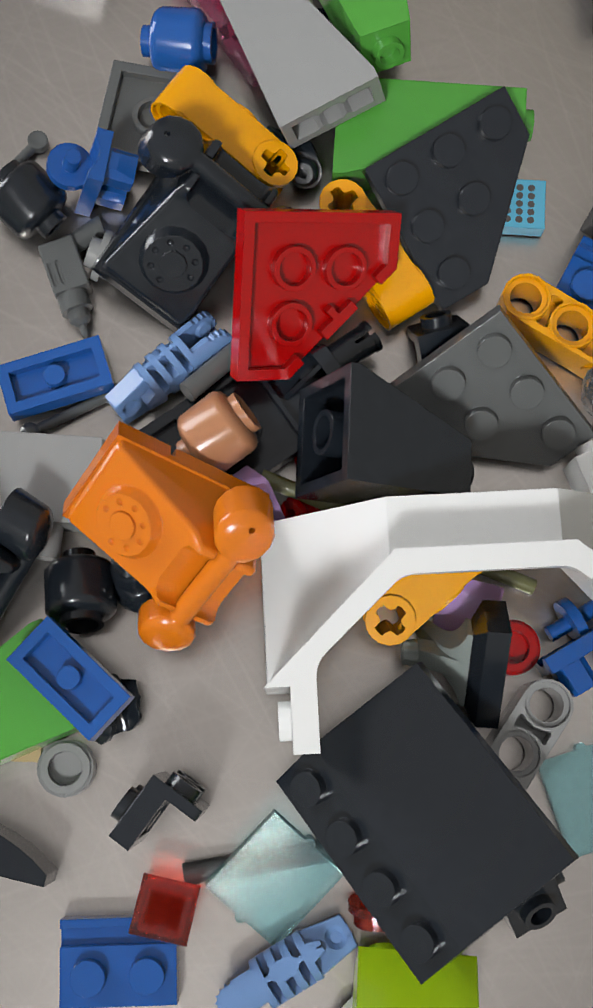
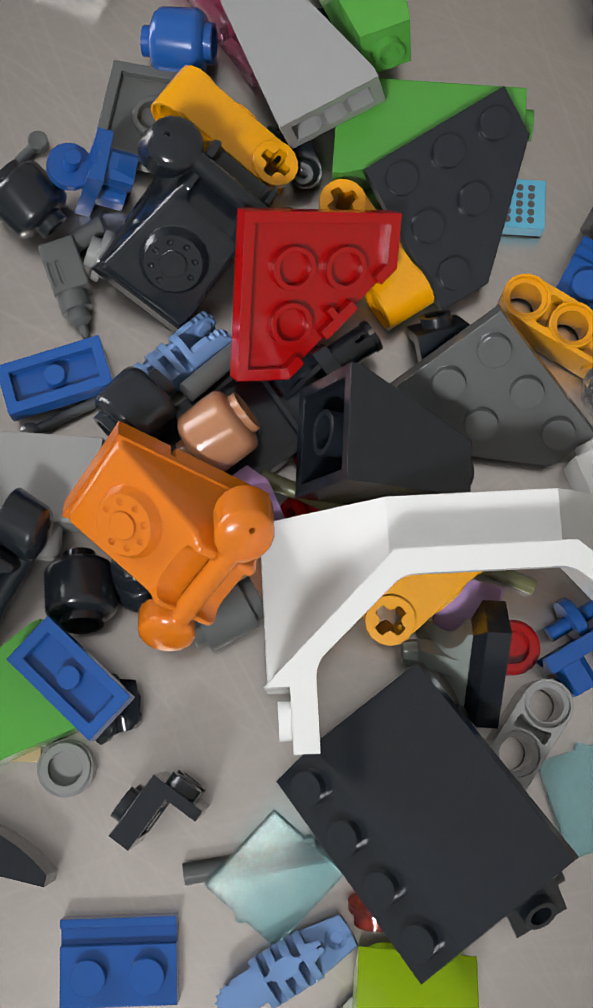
clear red slope [128,873,201,947] -> none
none -> black head [93,366,177,438]
none -> dark grey brick [194,576,264,652]

